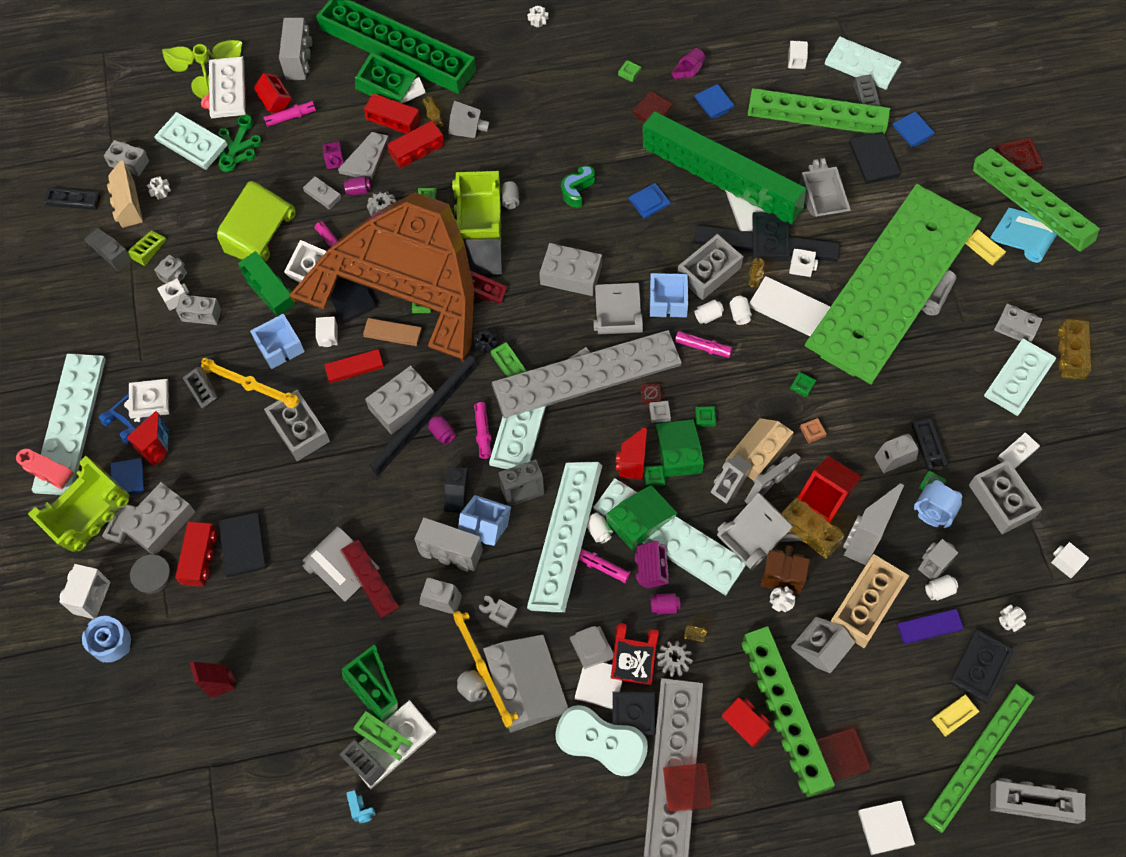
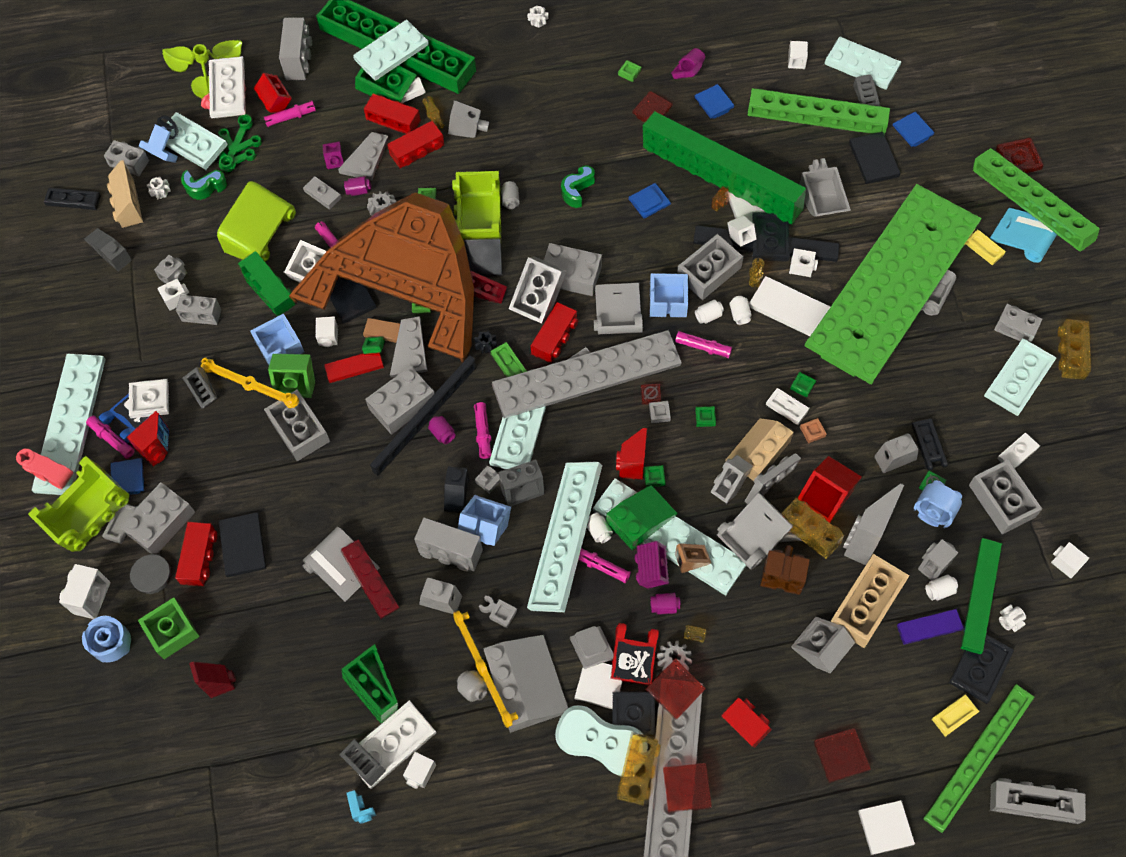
lime slope [127,231,166,266] -> none
bright green hinge [353,711,412,761] -> none
green slope [656,420,704,477] -> none
bright green brick [742,627,835,798] -> none
white gear [770,587,796,612] -> none
none -> dark pink pin [86,415,135,459]
none -> light blue piece [138,115,178,163]
none -> bright green brick [138,598,200,659]
none -> green animal [181,170,227,200]
none -> bright green brick [268,354,315,398]
none -> light aqua plate [353,20,428,81]
none -> green tile [362,336,385,354]
none -> light grey wing [390,317,428,377]
none -> white brick [403,752,436,789]
none -> light grey tile [475,466,500,494]
none -> light grey brick [509,256,567,323]
none -> red brick [531,302,578,363]
none -> clear yellow brick [617,732,661,805]
none -> clear red tile [646,659,705,720]
none -> medium nougat slope [675,544,711,573]
none -> clear orange plate [712,186,729,211]
none -> white brick [727,216,756,246]
none -> white plate [766,388,809,425]
none -> green tile [960,538,1002,655]

